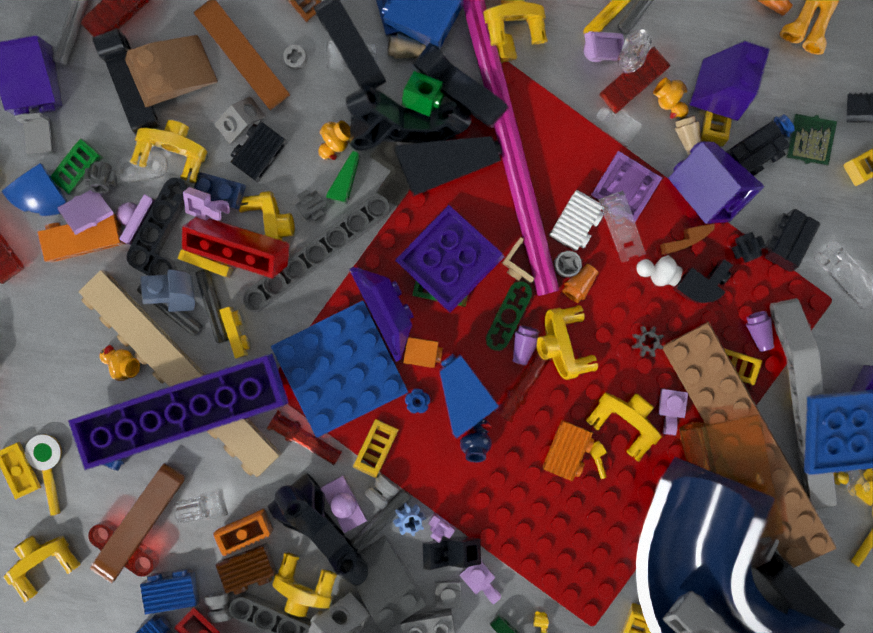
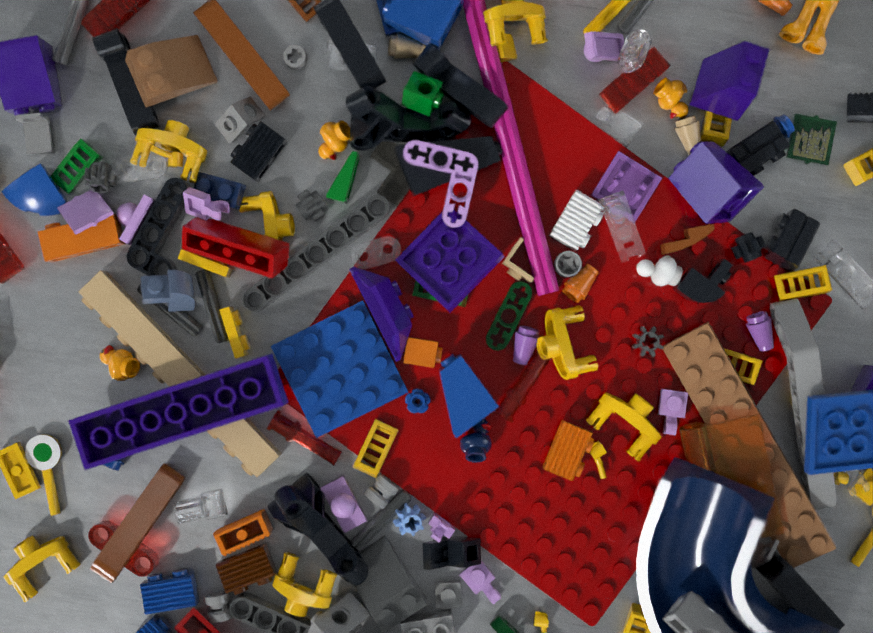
none -> yellow hand [150,145,183,168]
none -> clear plate [350,236,401,270]
none -> lavender beam [403,140,478,228]
none -> yellow slope [774,265,832,301]

